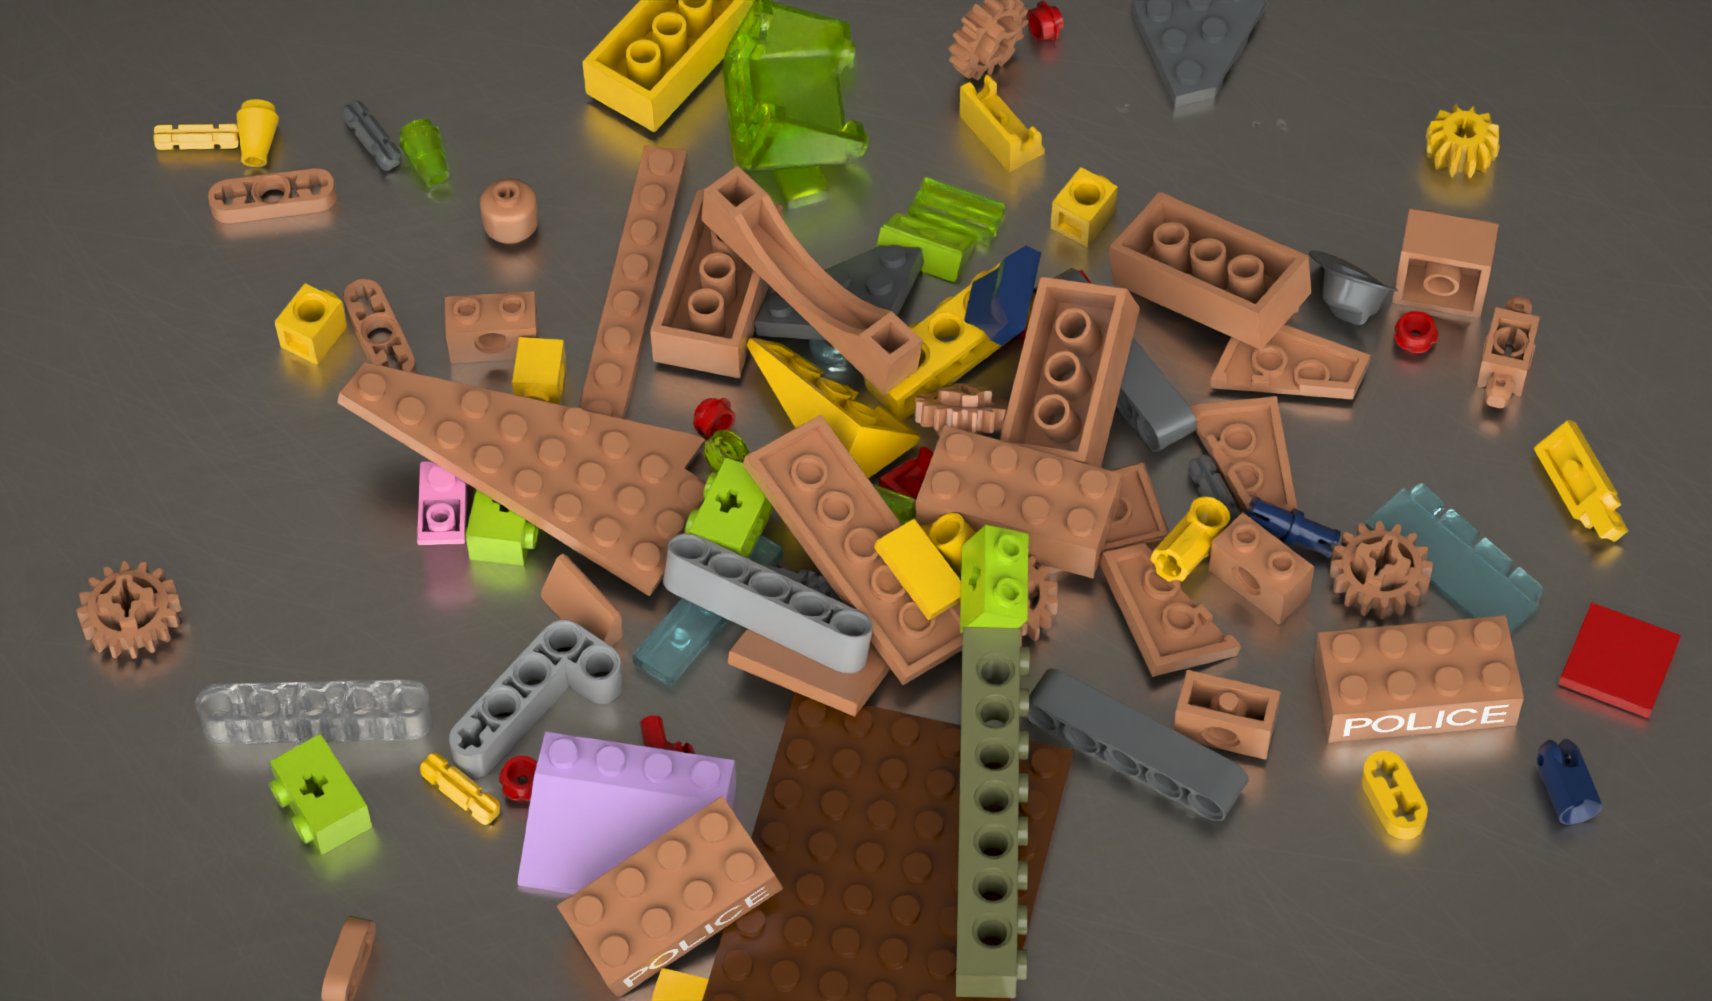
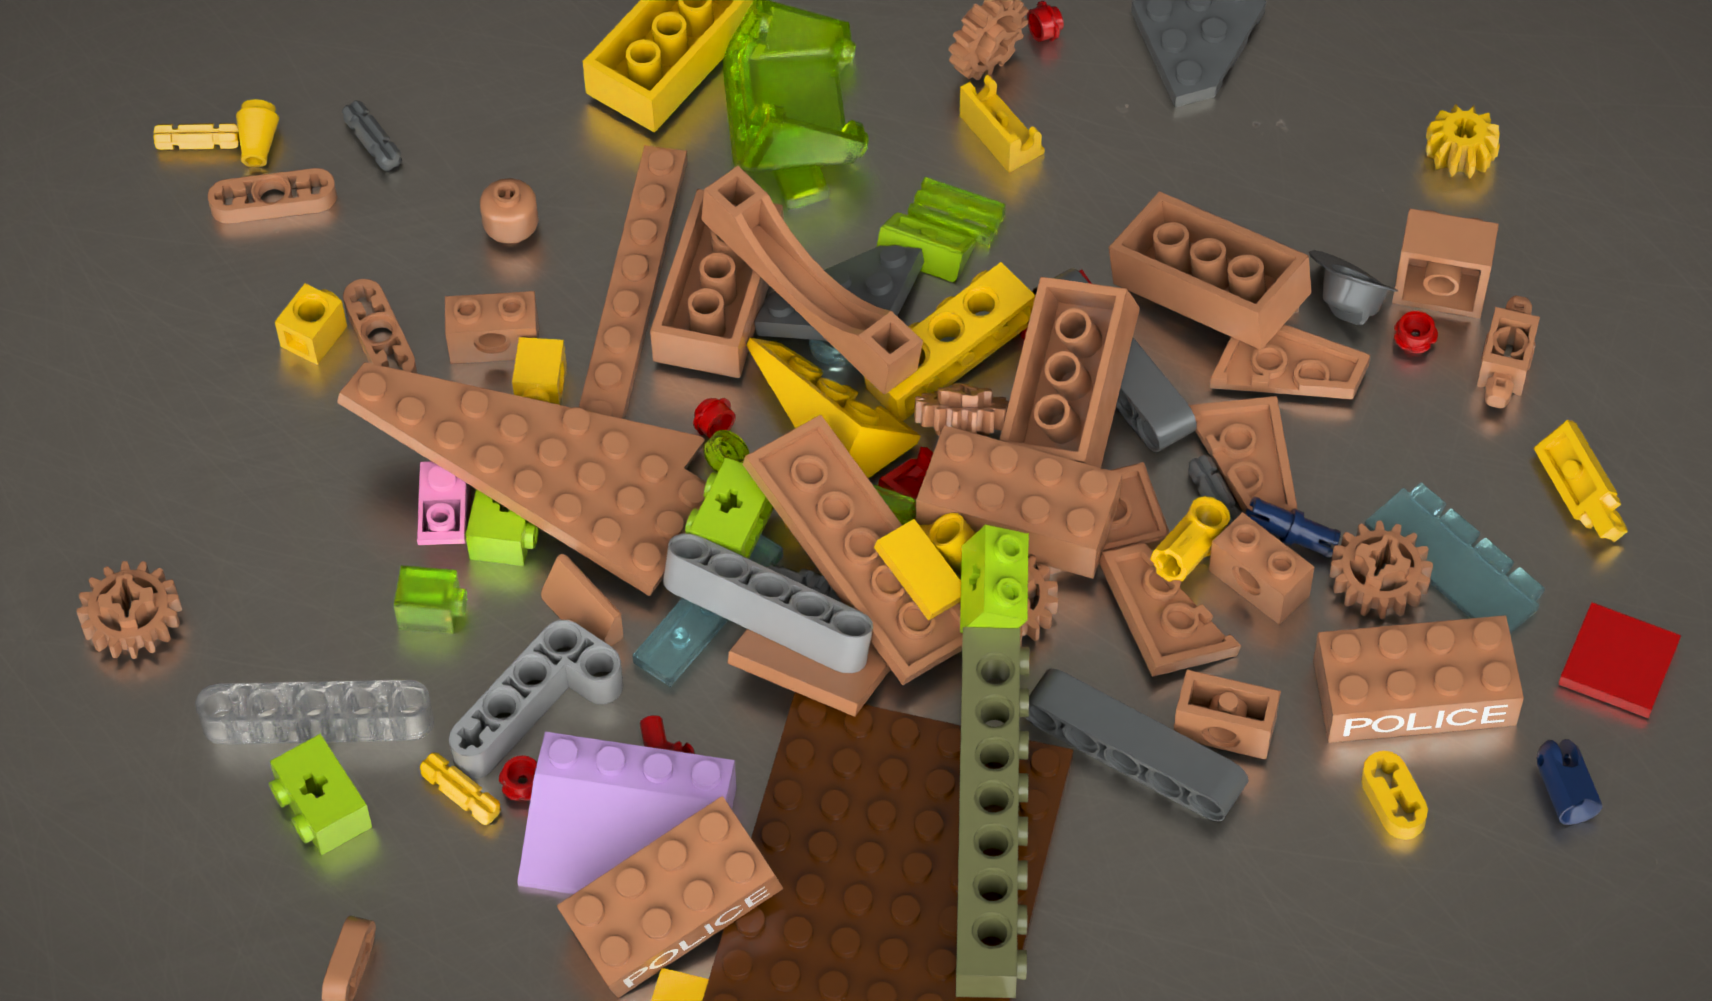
clear neon green cone [399,119,450,186] -> none
dark blue slope [964,245,1041,346] -> none
yellow brick [1051,167,1118,248] -> none
none -> clear neon green brick [393,565,467,634]

